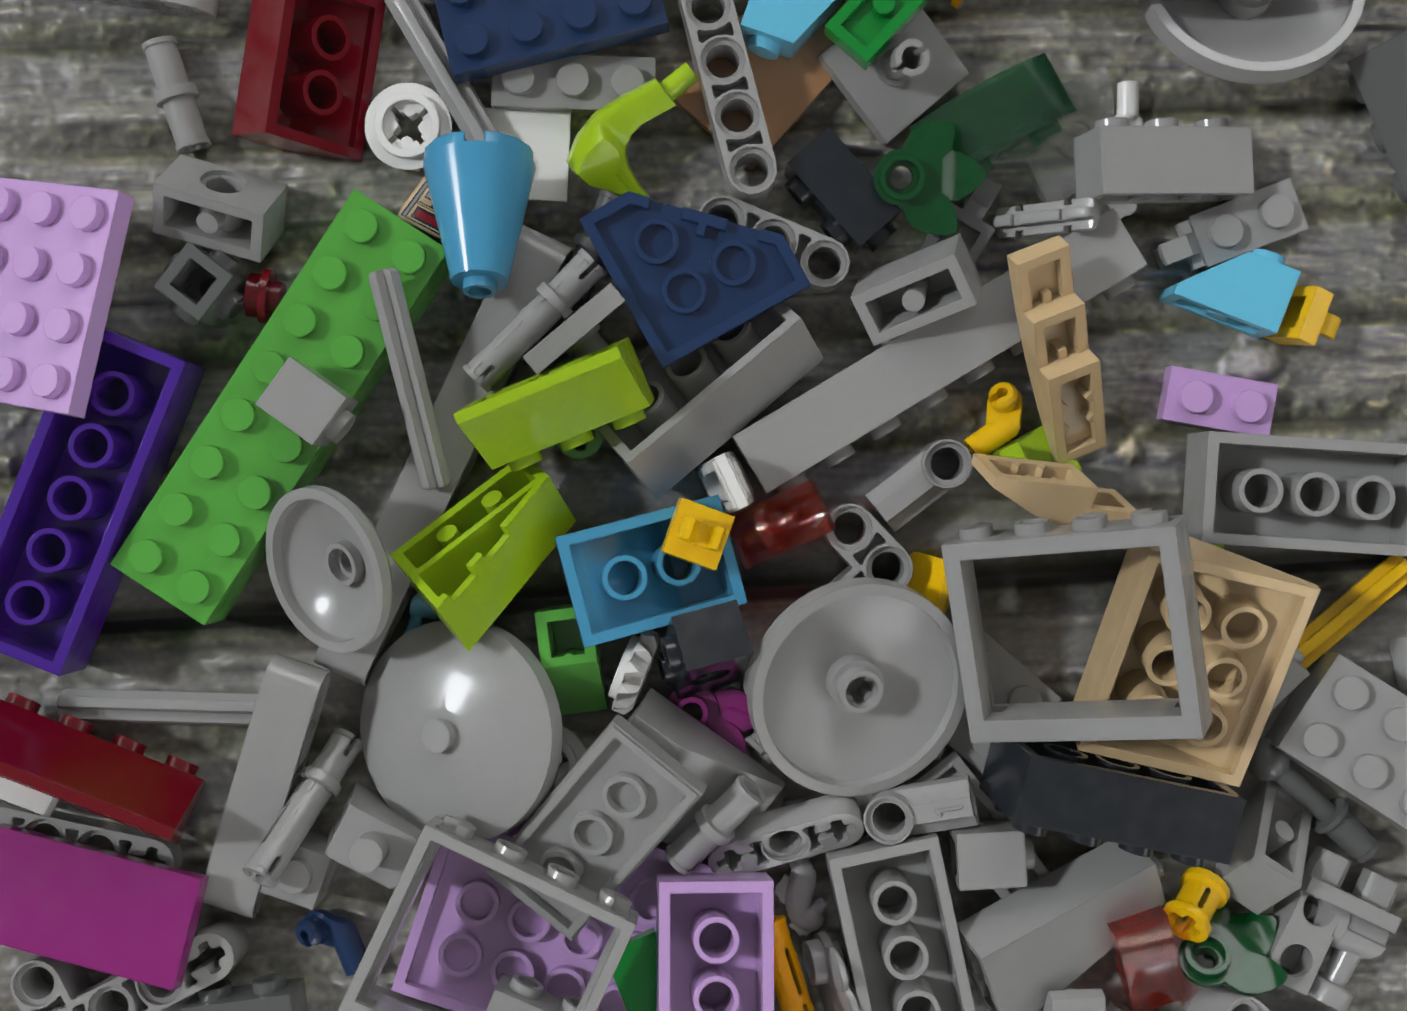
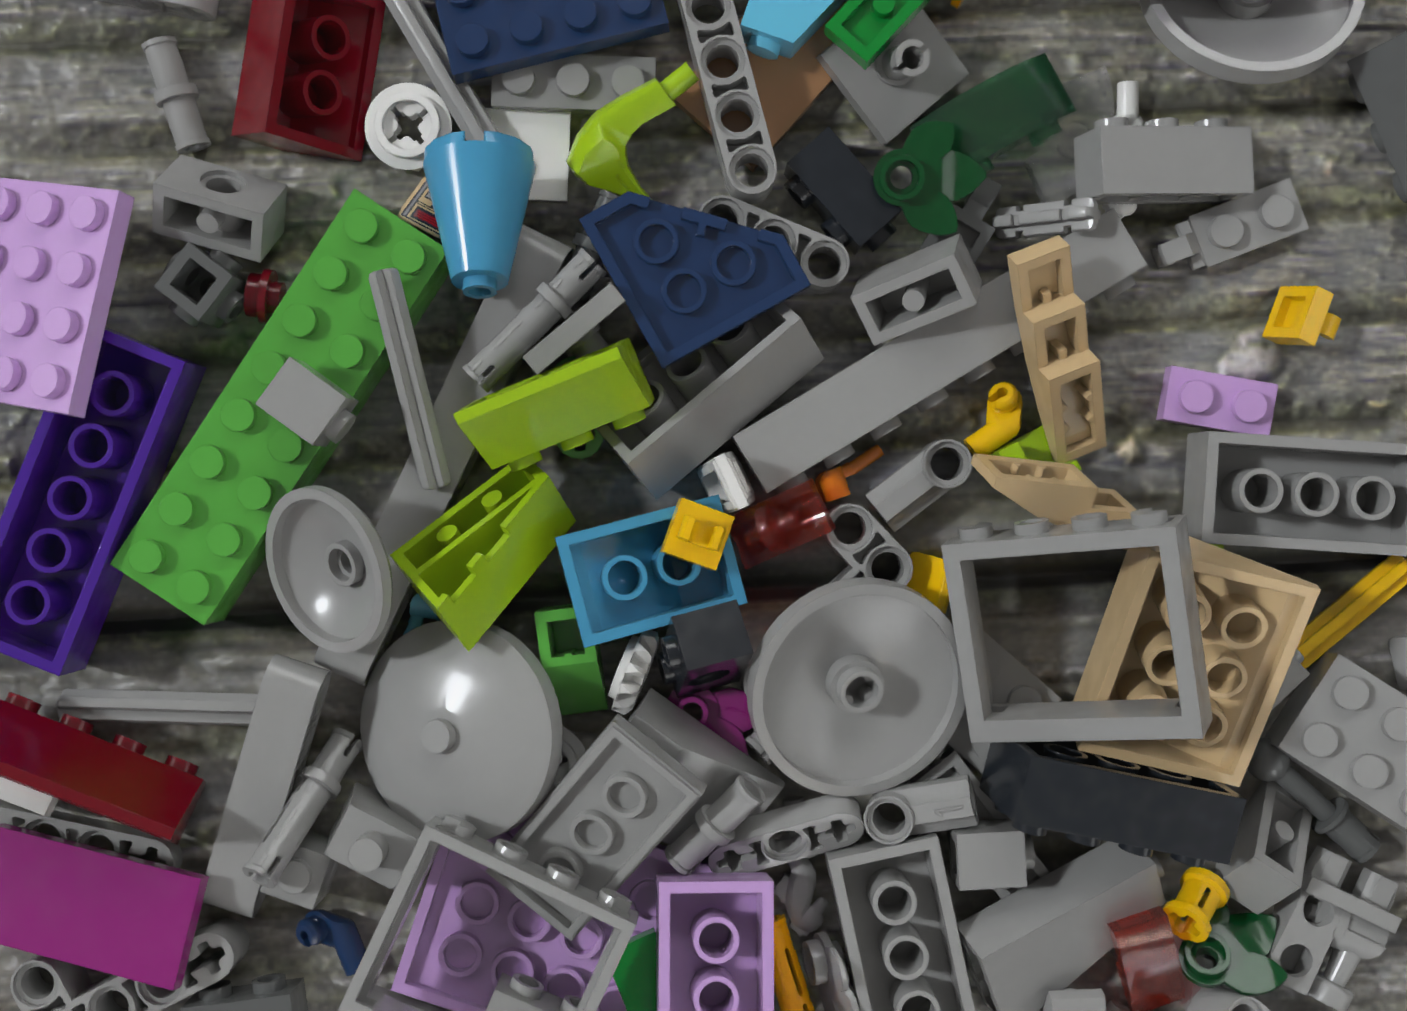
medium azure slope [1158,249,1301,339] -> none
none -> orange hand [815,444,884,503]

